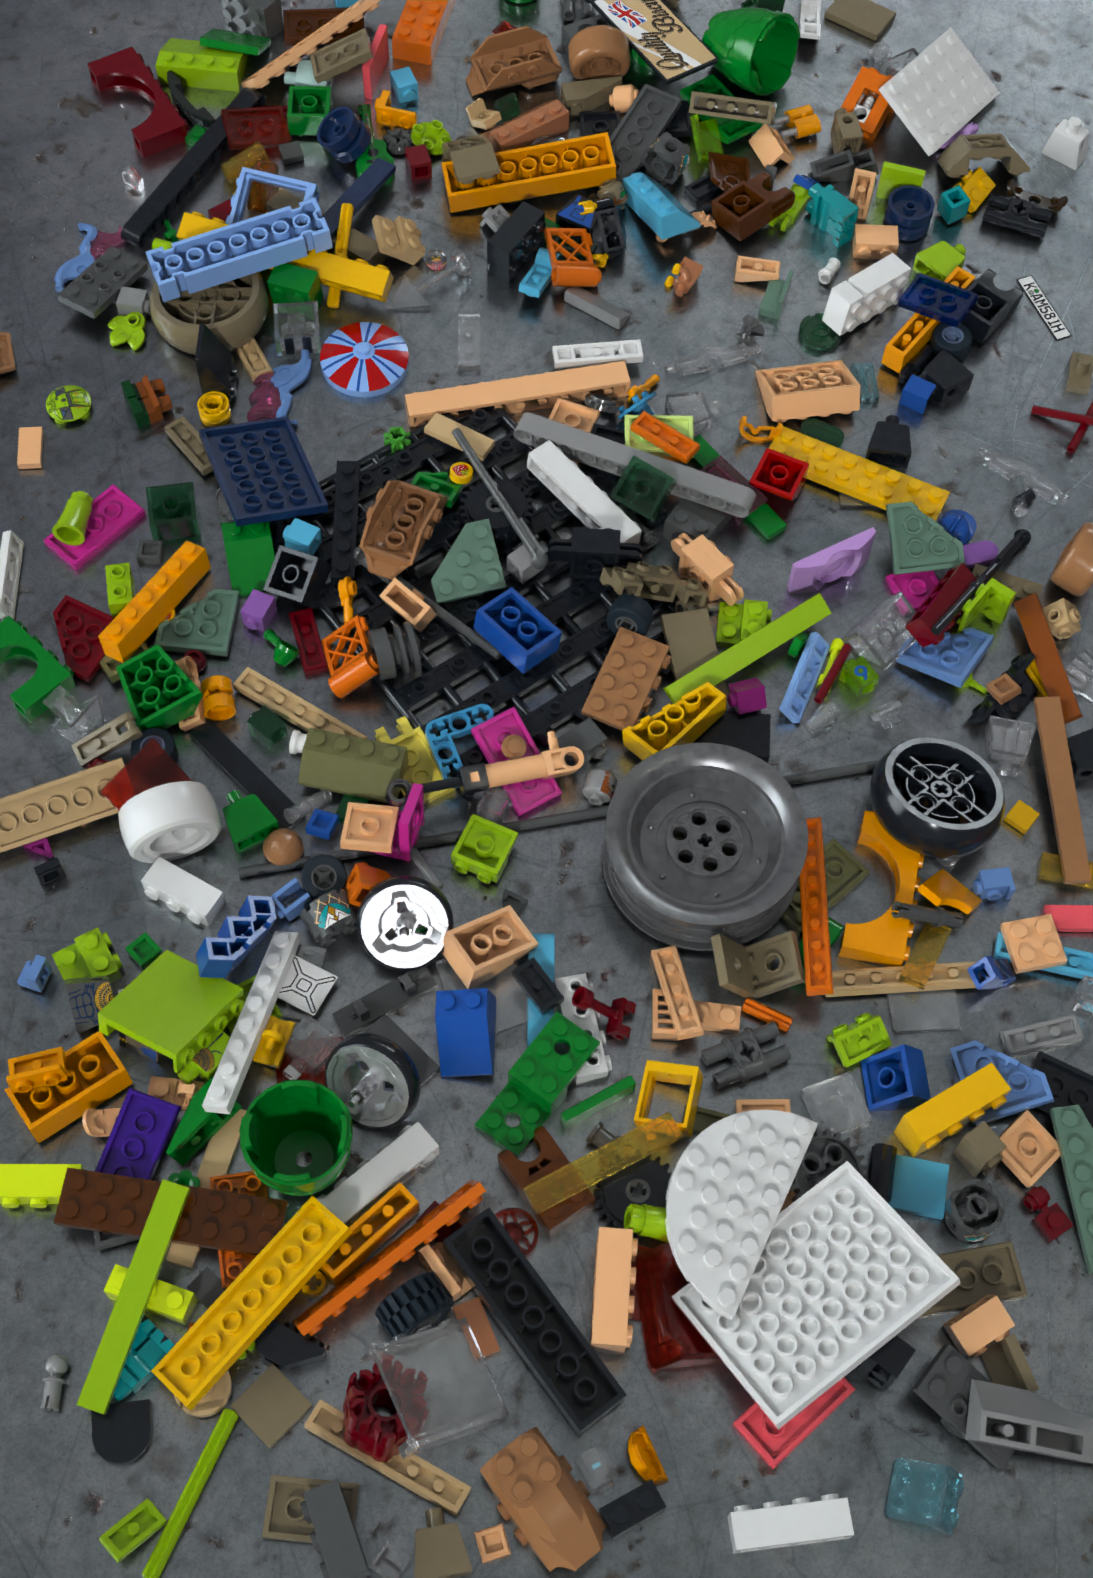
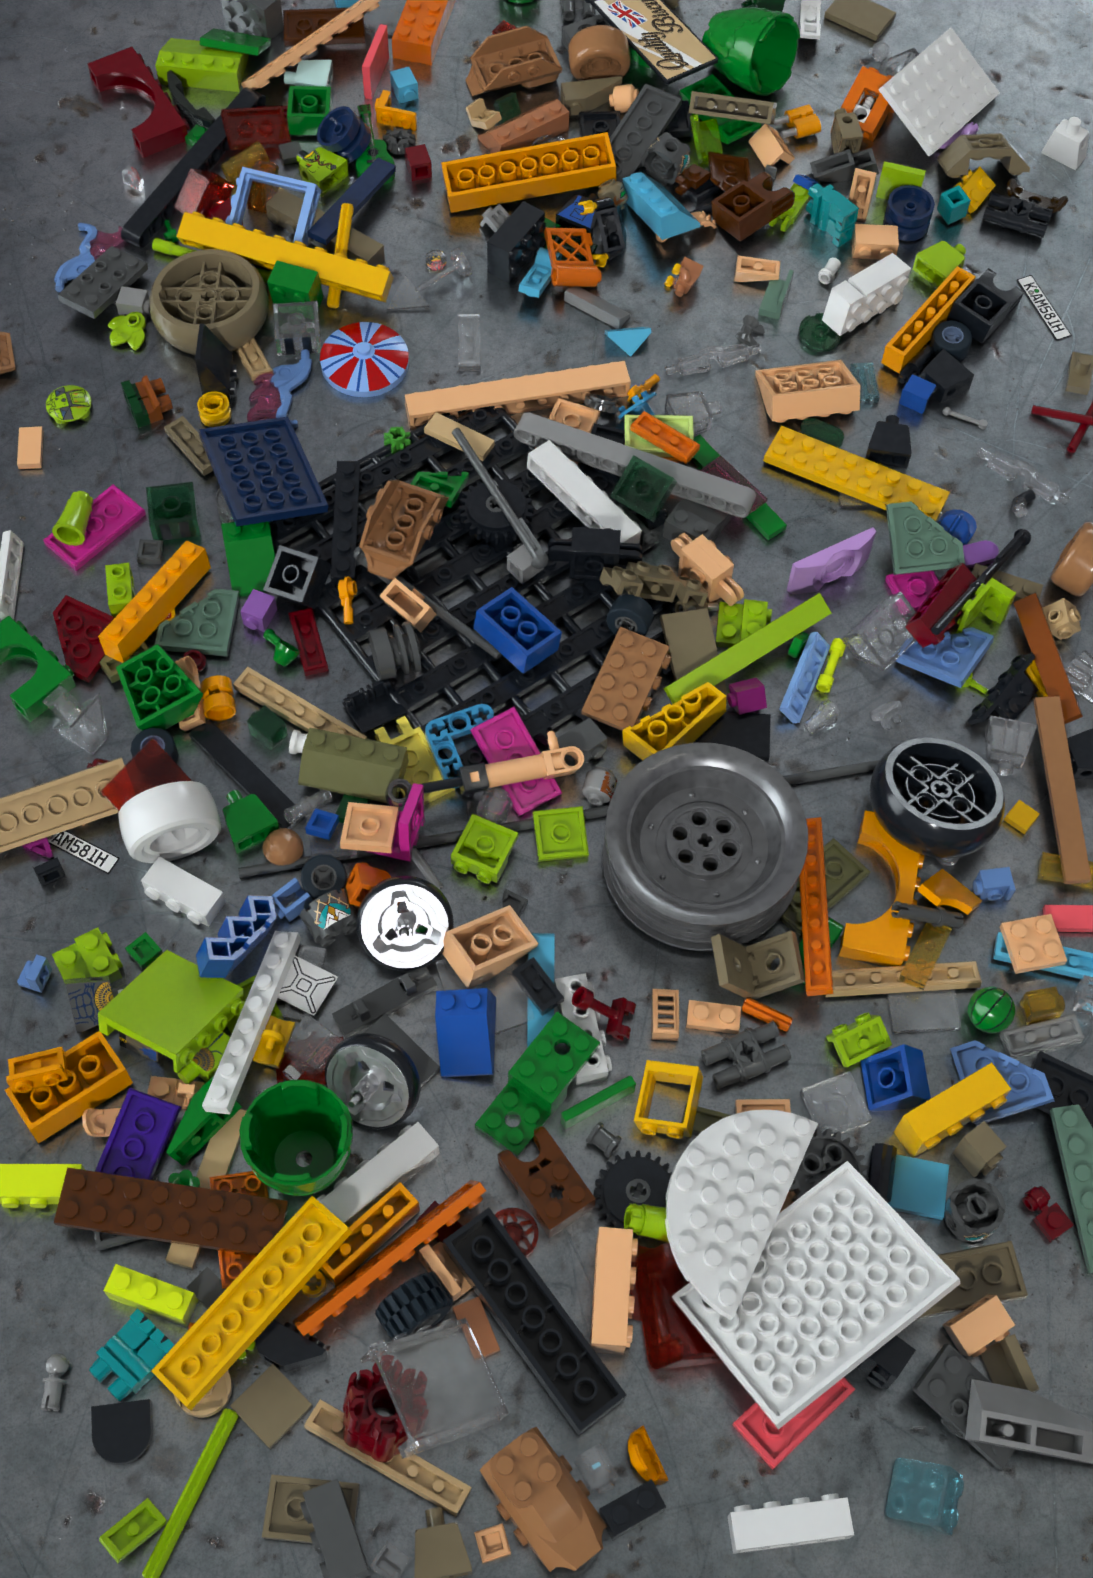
dark tan plate [71,712,143,768] -> none
lime tile [76,1179,191,1415] -> none
light blue brick [146,198,333,302] -> none
medium azure brick [283,518,322,556] -> none
dark tan plate [310,28,374,83] -> none
orange piece [321,615,380,699] -> none
tan plate [372,214,426,265] -> none
lime dish [411,120,452,155] -> none
sand green plate [431,519,506,604] -> none
dark tan slope [442,134,500,184] -> none
yellow tile [450,462,473,484] -> none
medium nougat plate [501,735,526,760] -> none
clear yellow tile [523,1112,683,1215] -> none
white hinge [552,339,643,369] -> none
light nougat tile [651,946,704,1041] -> none
light orange helmet [739,416,783,443] -> none
red slope [749,448,809,501] -> none
dark red piece [814,644,852,704] -> none
clear neon green brick [839,656,880,700] -> none
clear blue tile [898,273,978,328] -> none
blue leg [967,956,1016,990] -> none
medium nougat tile [986,673,1021,705] -> none
light nougat plate [999,1110,1060,1188] -> none
none -> sticker [48,831,120,874]
none -> clear red brick [174,168,234,218]
none -> lime torso [296,147,349,197]
none -> black hinge [342,679,407,734]
none -> lime tile [532,806,589,862]
none -> medium azure slope [605,327,651,357]
none -> reddish brown plate [675,163,710,196]
none -> light grey hinge [942,407,988,429]
none -> green piece [968,986,1015,1033]
none -> clear yellow brick [1020,987,1065,1025]

